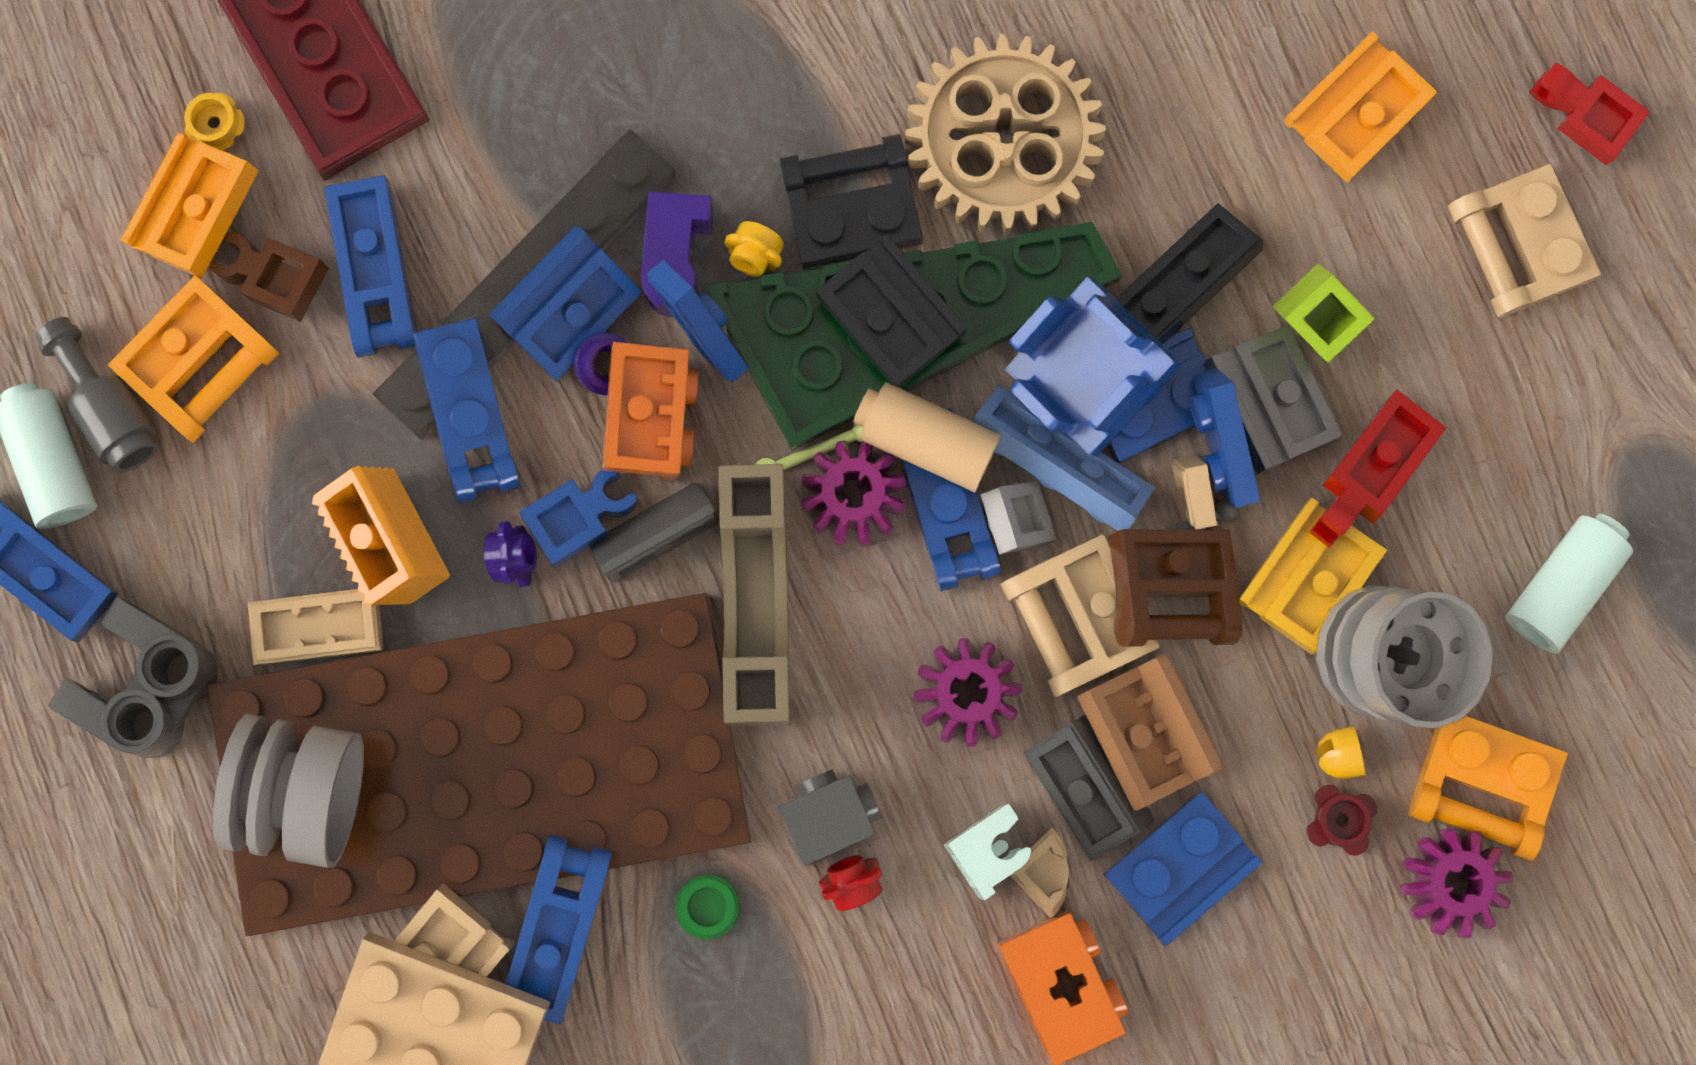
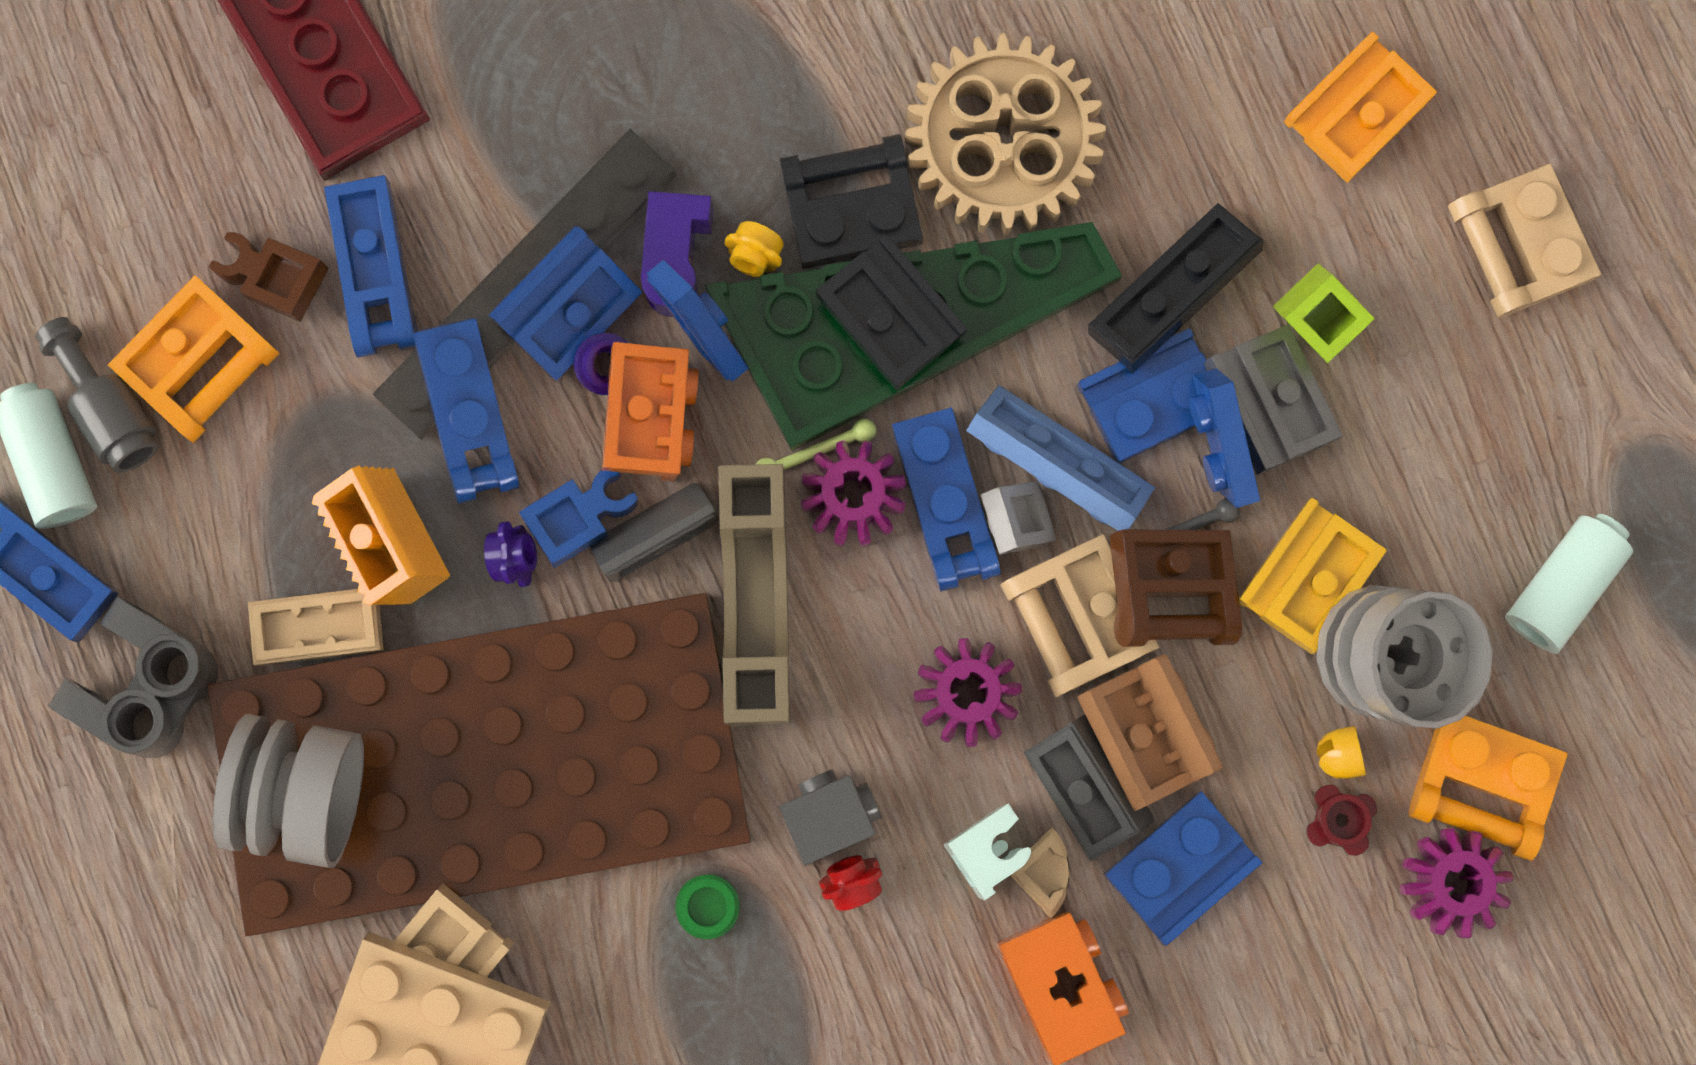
light orange plate [121,133,259,279] -> none
yellow plate [184,93,245,151] -> none
blue plate [505,834,612,1024] -> none
tan brick [853,382,1002,493] -> none
panel [1005,276,1182,456] -> none
tan tile [1171,454,1217,530] -> none
red plate [1309,389,1447,548] -> none
red plate [1529,63,1650,165] -> none

